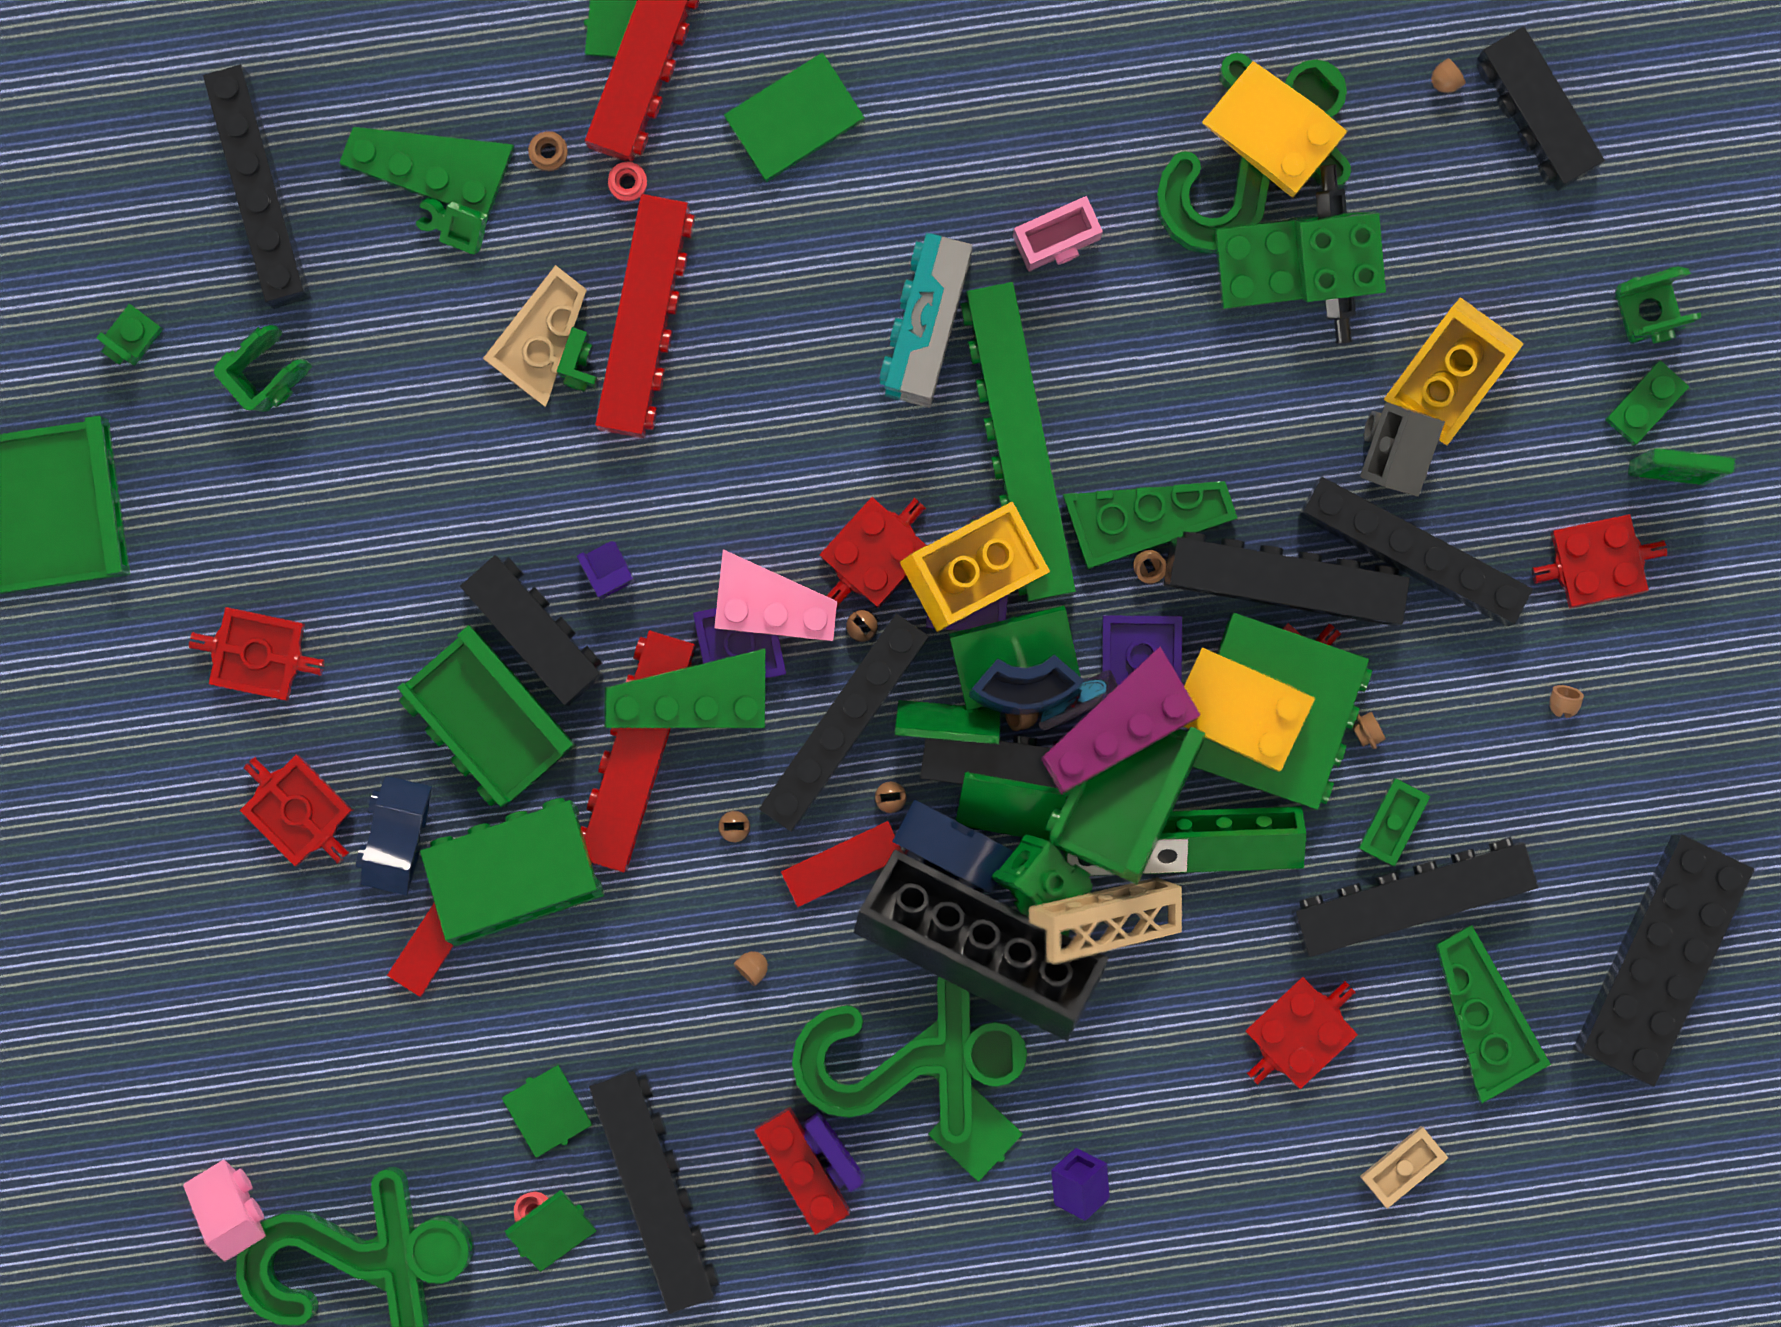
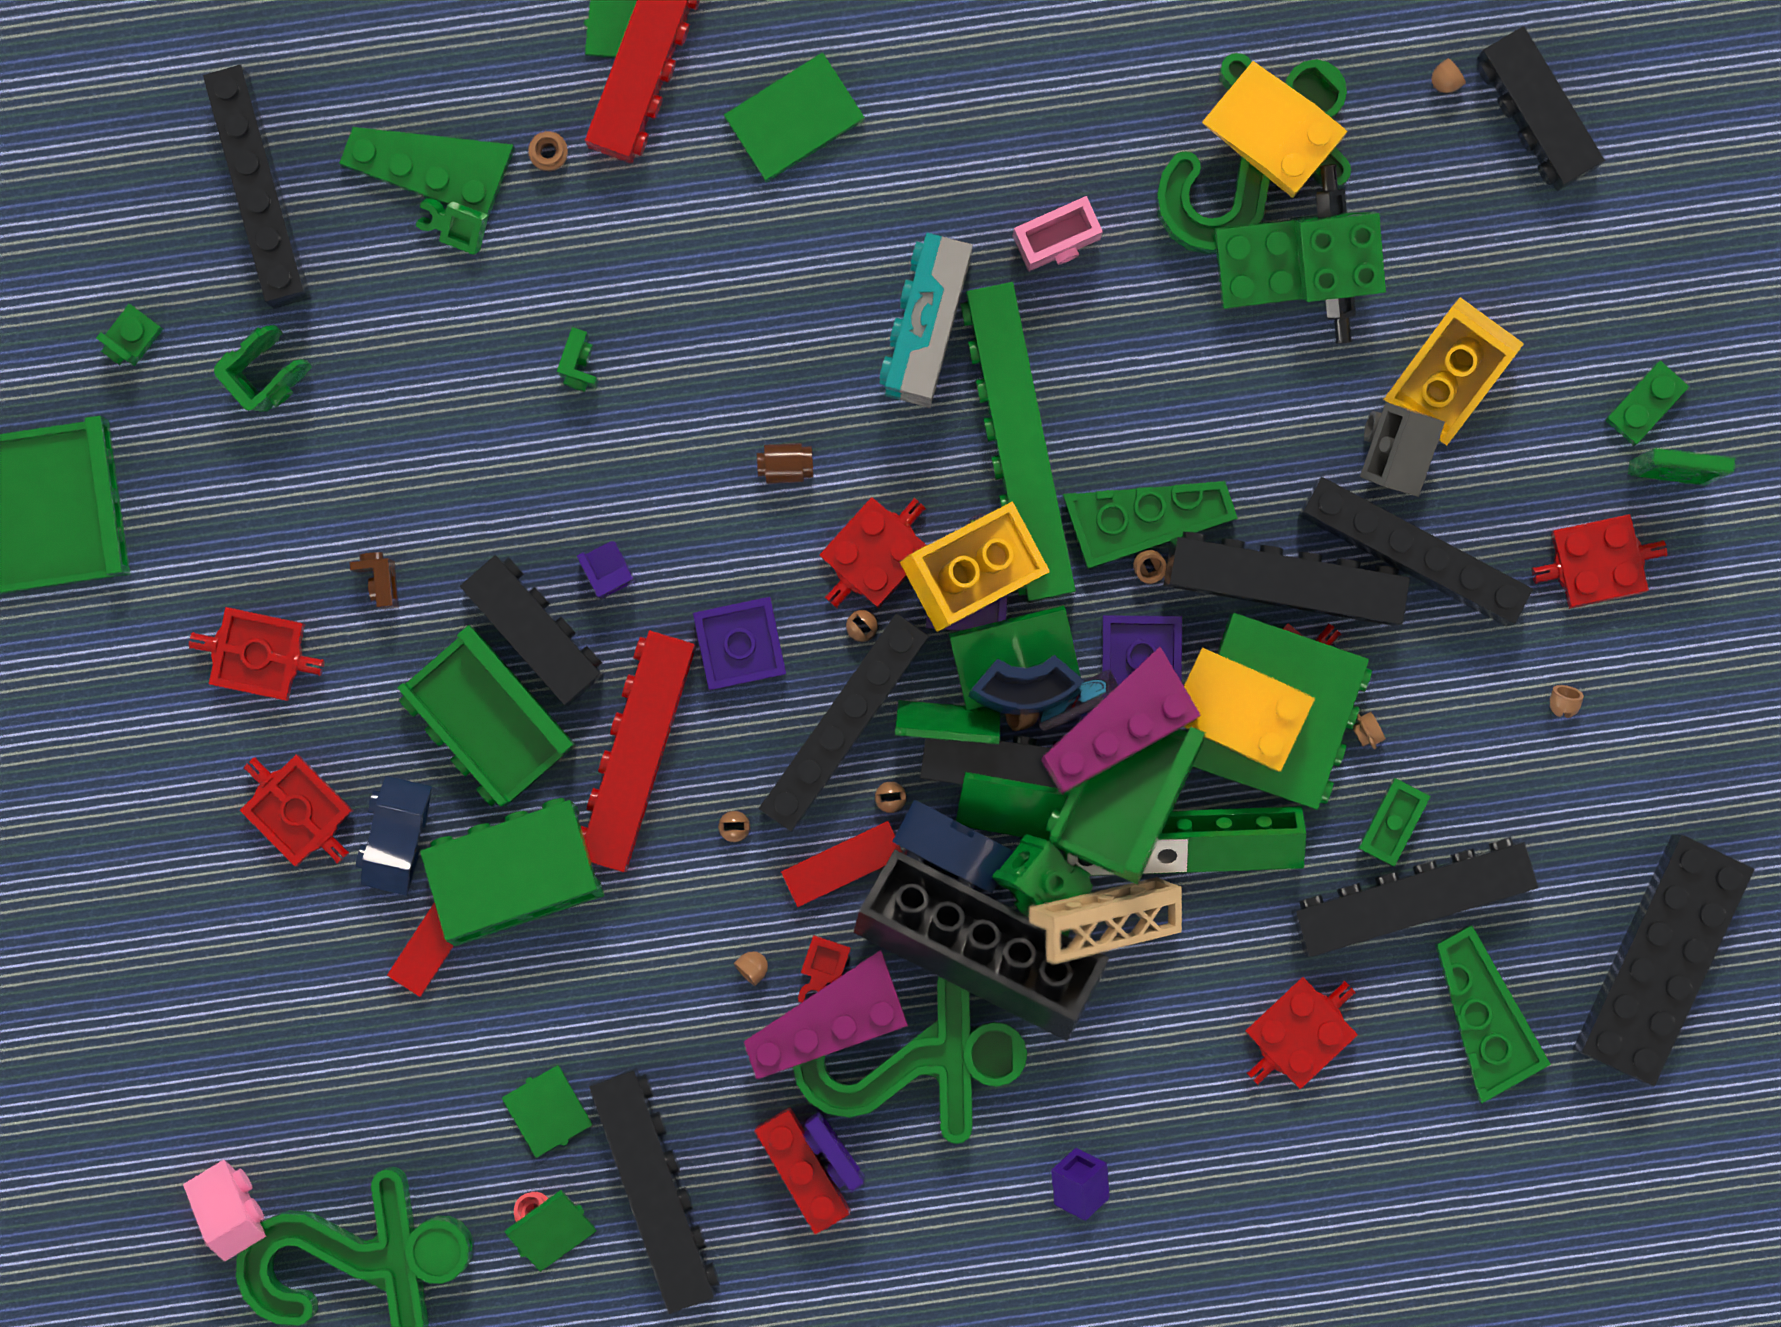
tan wing [483,265,587,407] -> none
red brick [595,194,695,439] -> none
green wing [604,648,765,728] -> none
coral plate [608,162,647,202] -> none
bright pink wing [714,550,837,642] -> none
green piece [928,1086,1023,1182] -> none
tan plate [1360,1126,1448,1209] -> none
green piece [1615,267,1701,344] -> none
none -> reddish brown bracket [349,552,399,610]
none -> magenta wing [743,950,908,1079]
none -> reddish brown brick [757,443,814,484]
none -> red plate [798,935,851,1003]

